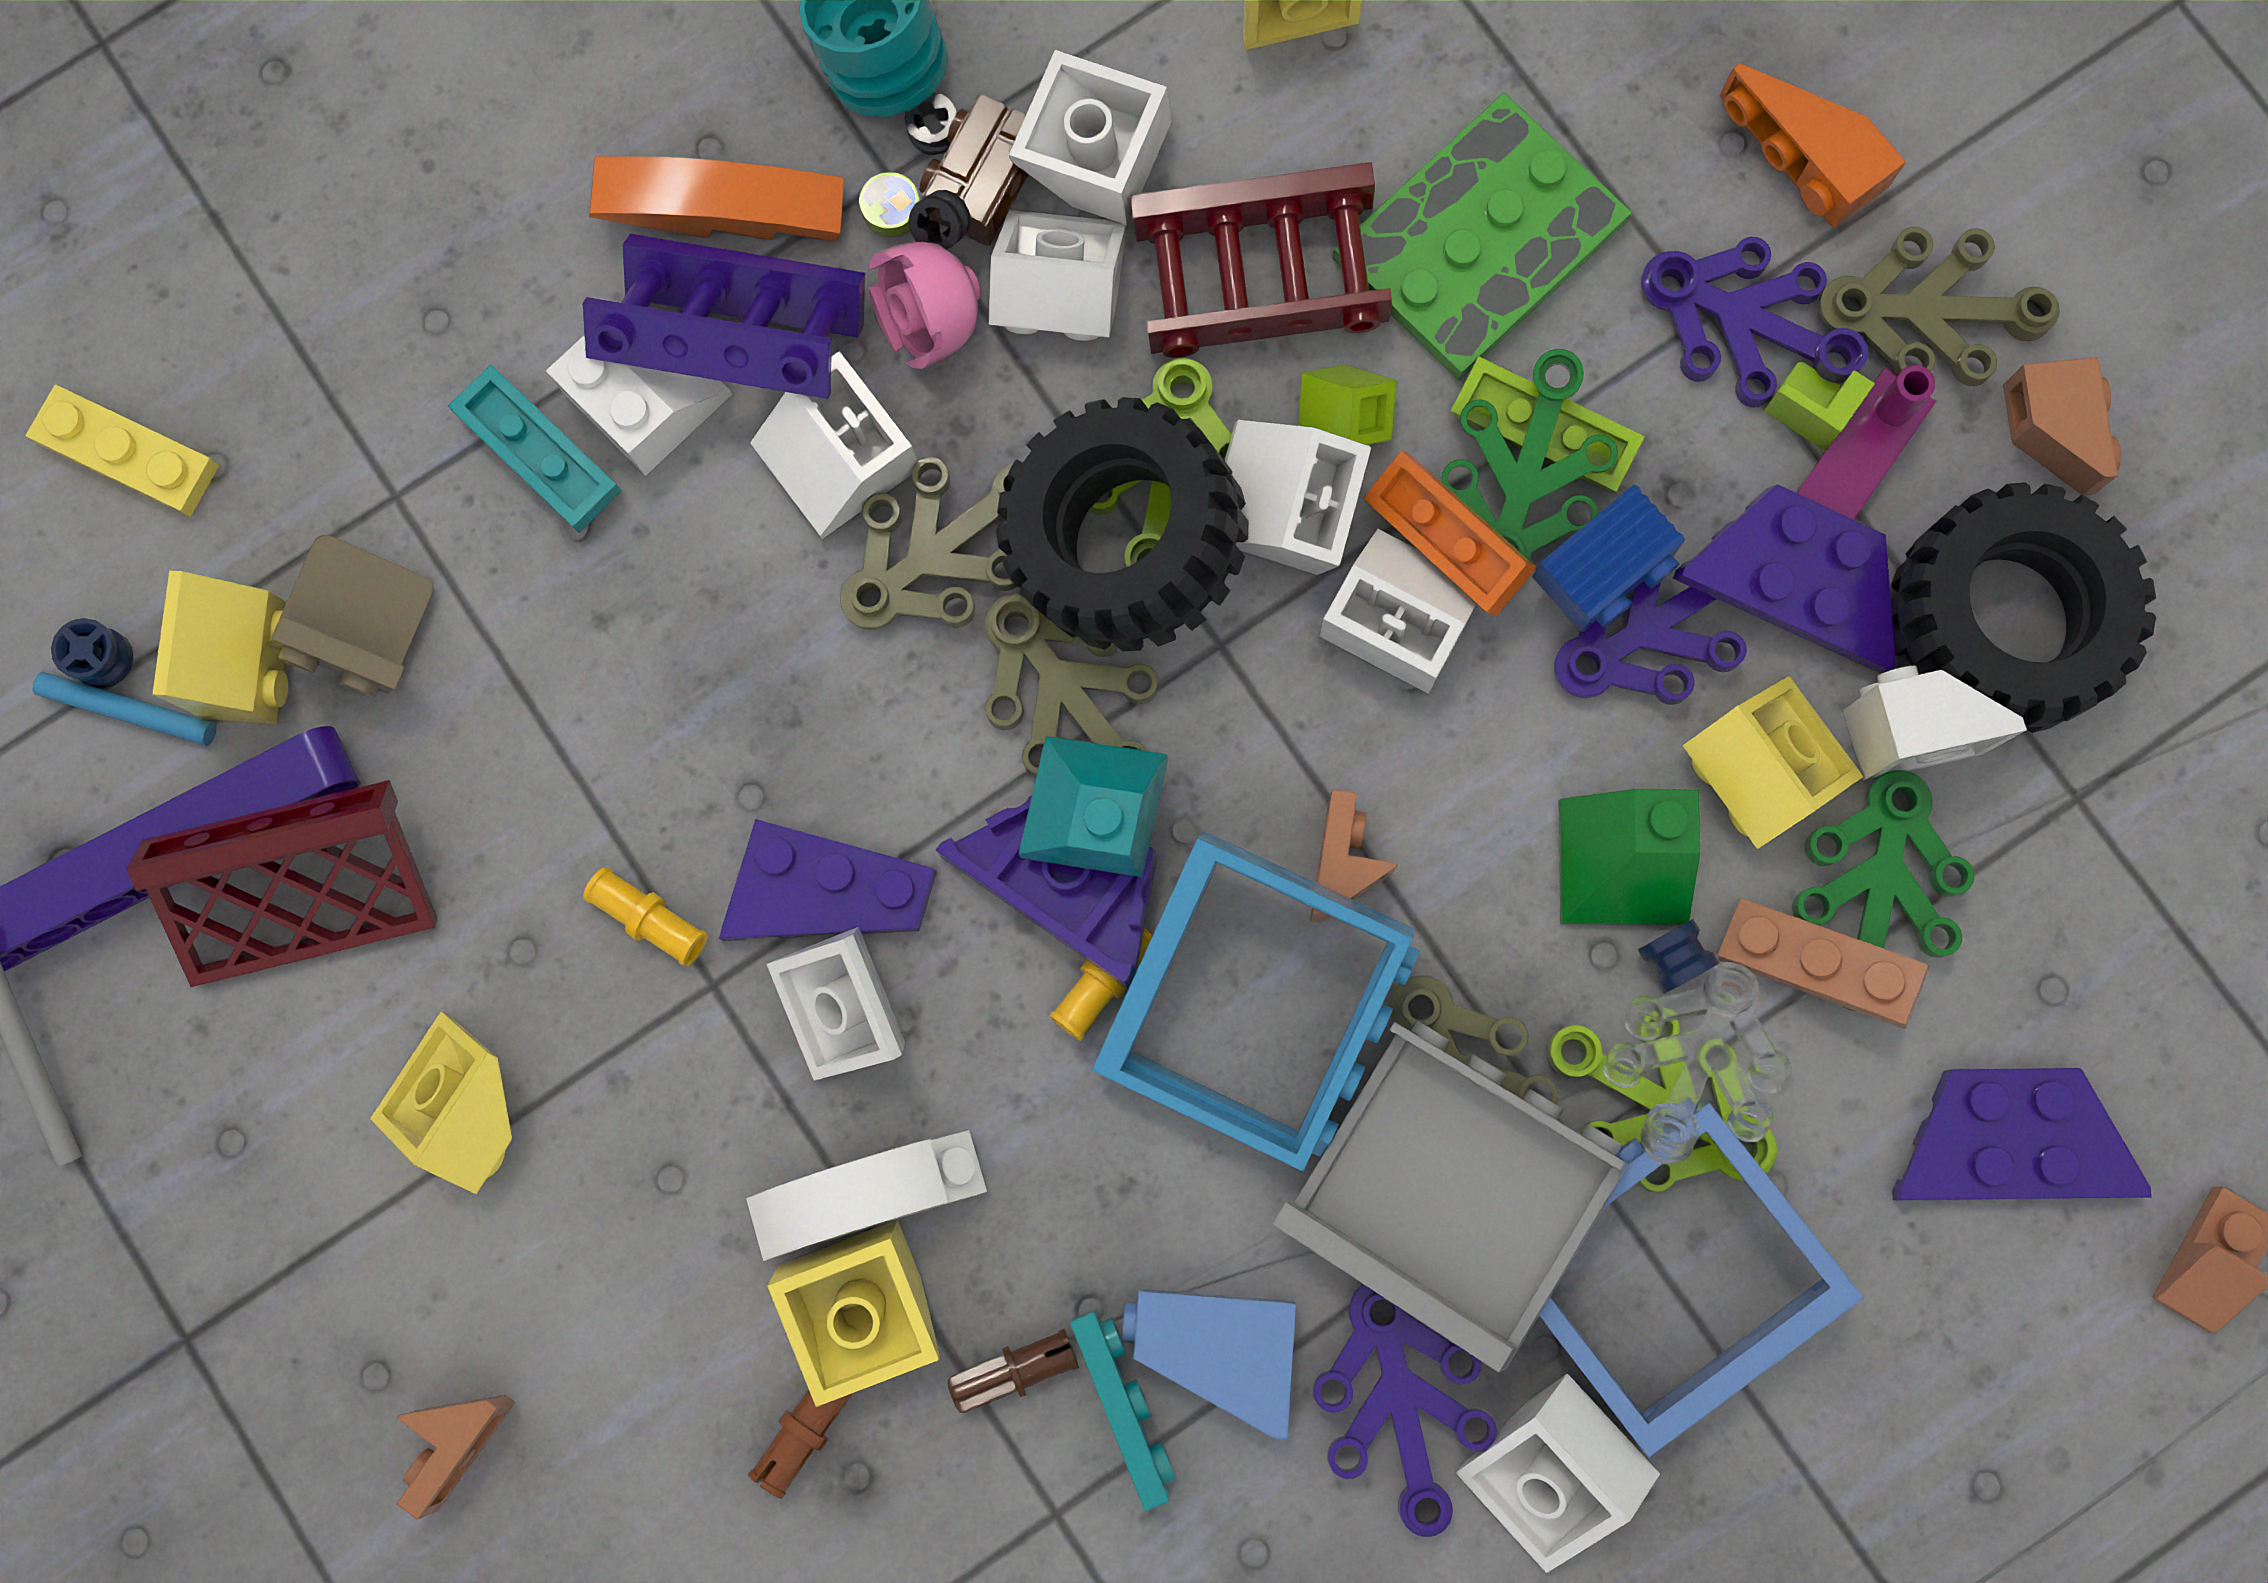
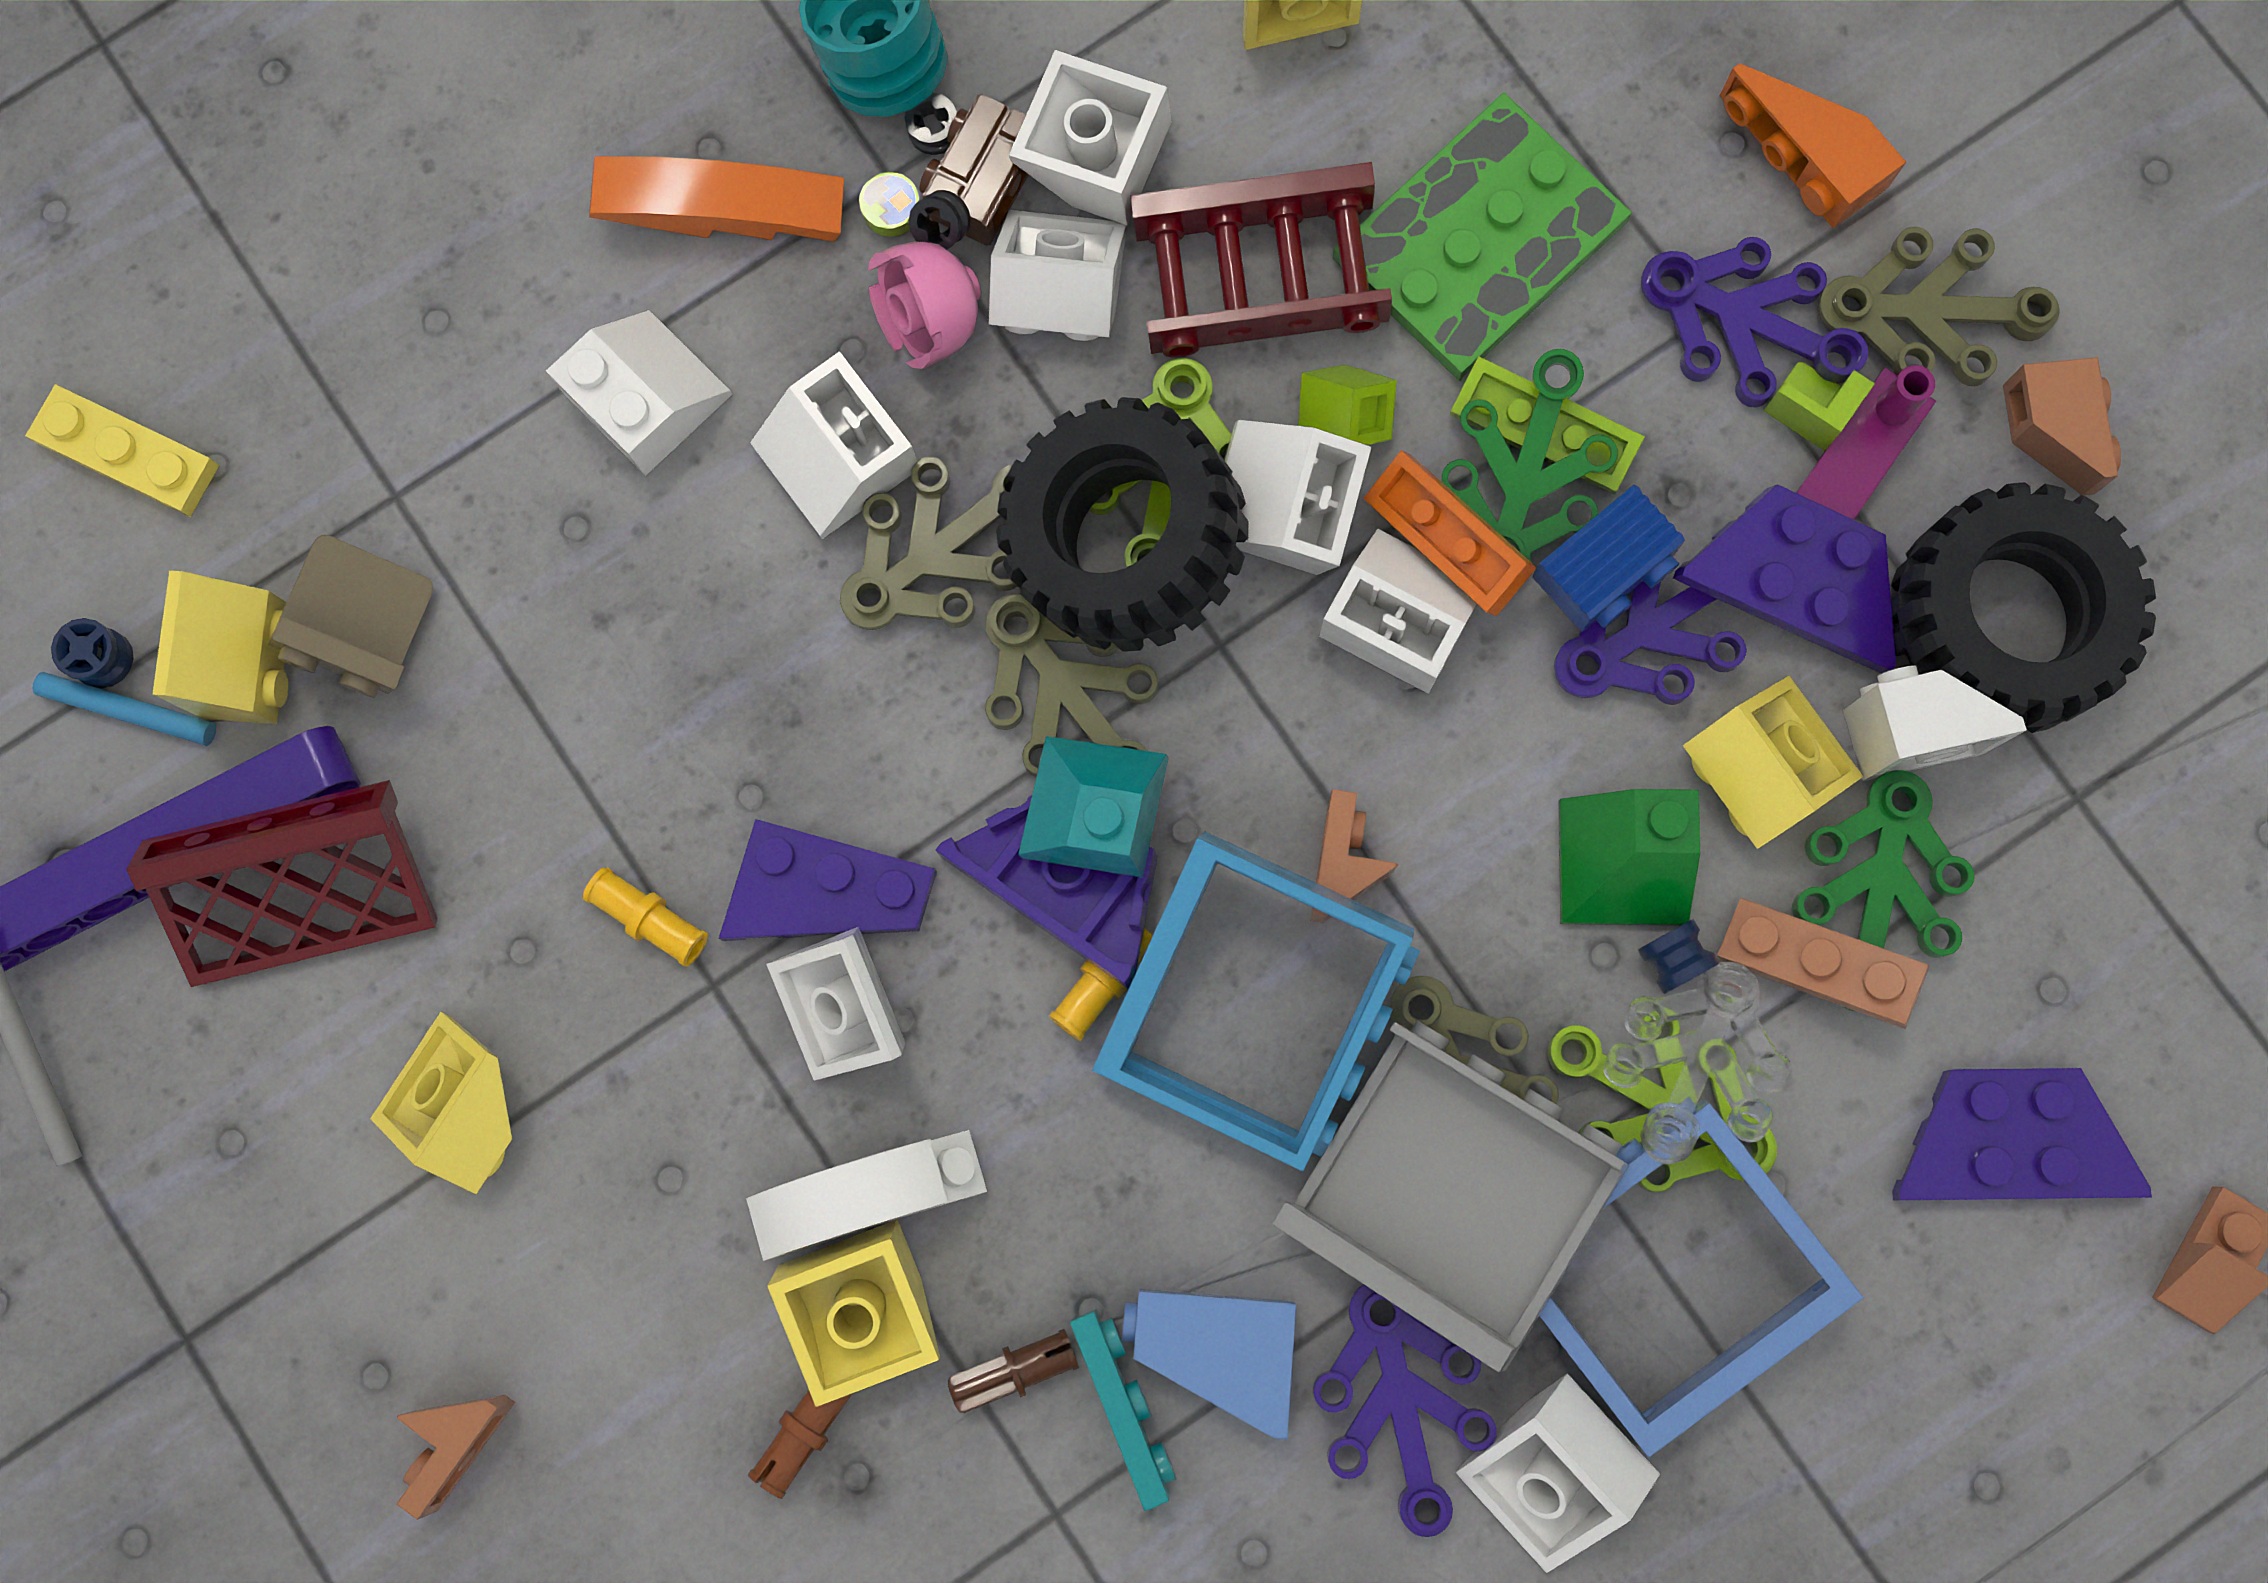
teal plate [448,364,622,533] -> none
dark purple fence [582,233,865,399] -> none

